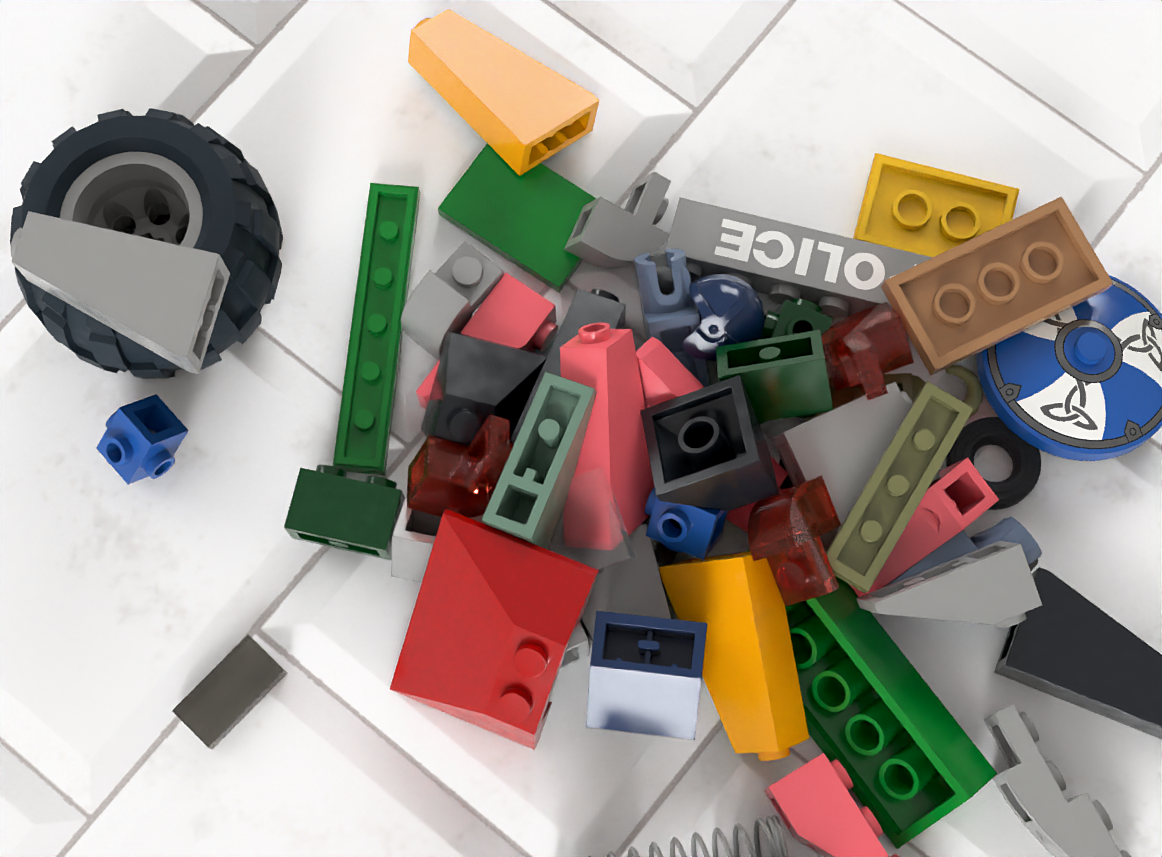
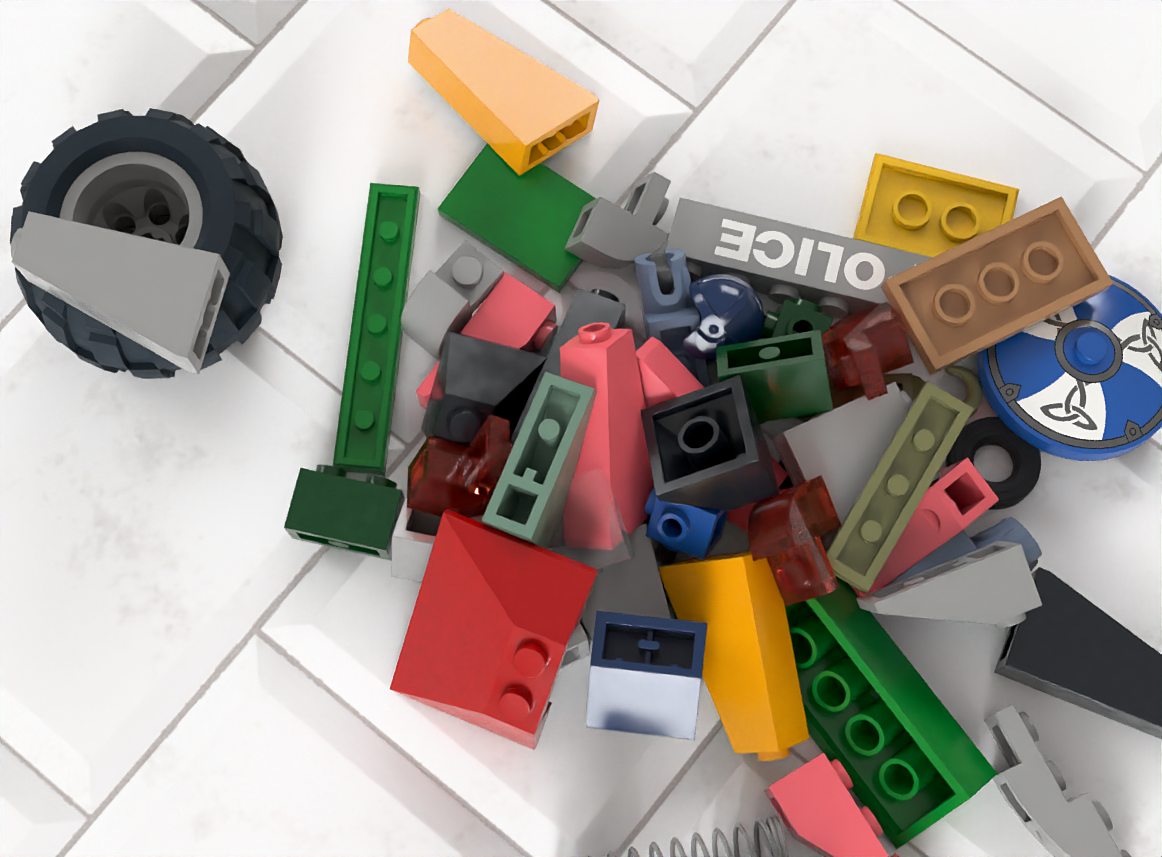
blue brick [96,394,189,485] -> none
clear smoke tile [172,635,288,750] -> none

